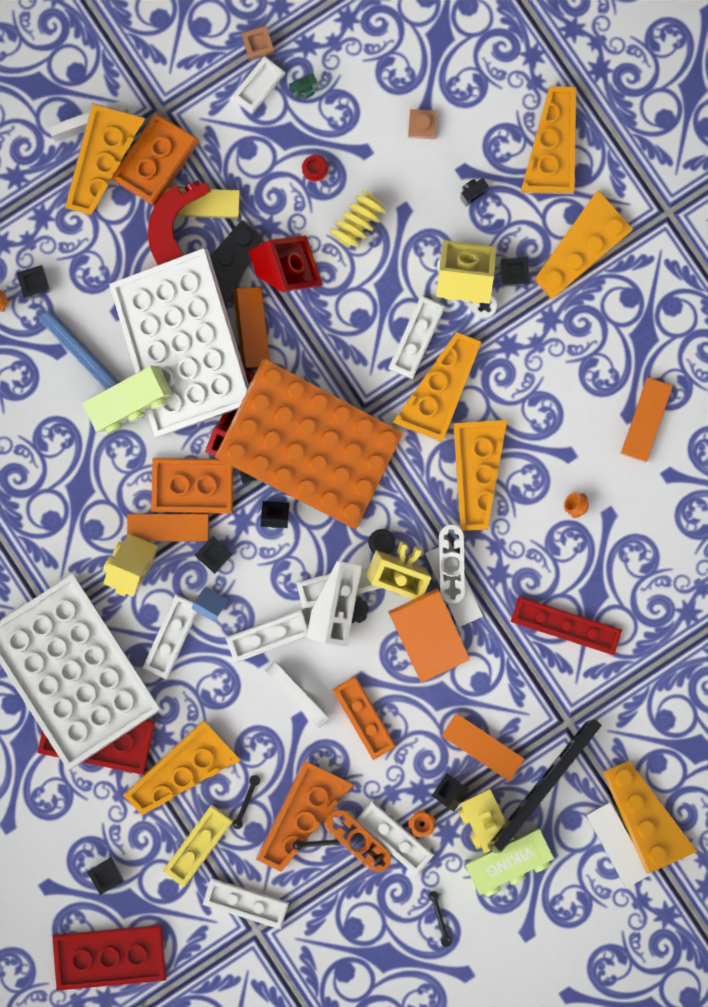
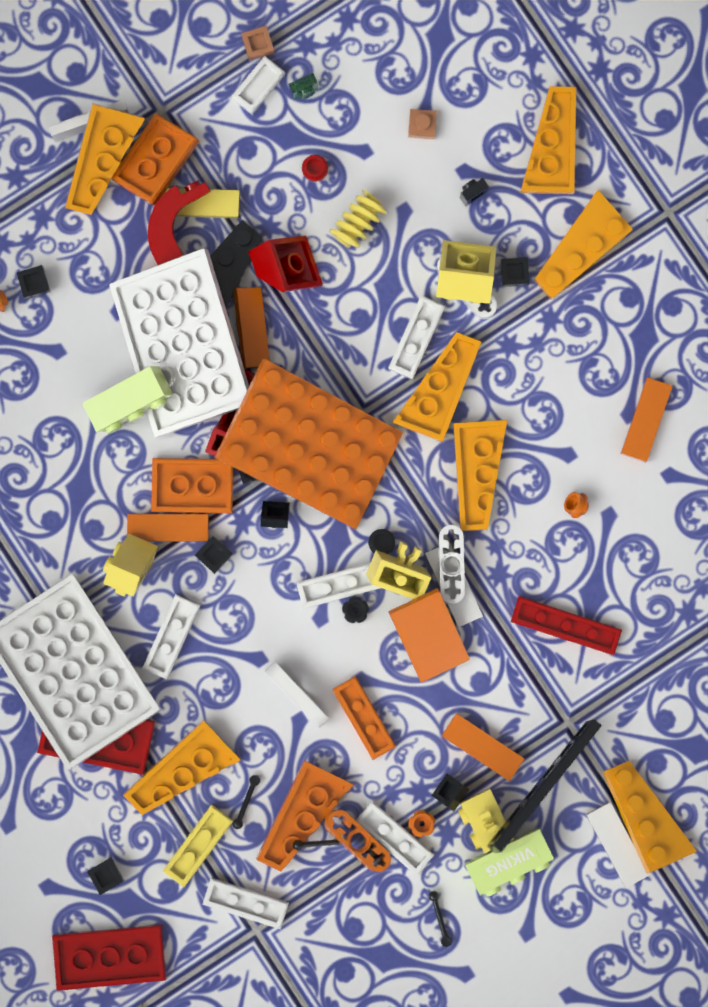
medium blue axle [40,310,120,390] -> none
medium blue tile [191,586,228,622] -> none
white tile [226,609,308,663] -> none
white slope [306,561,362,646] -> none

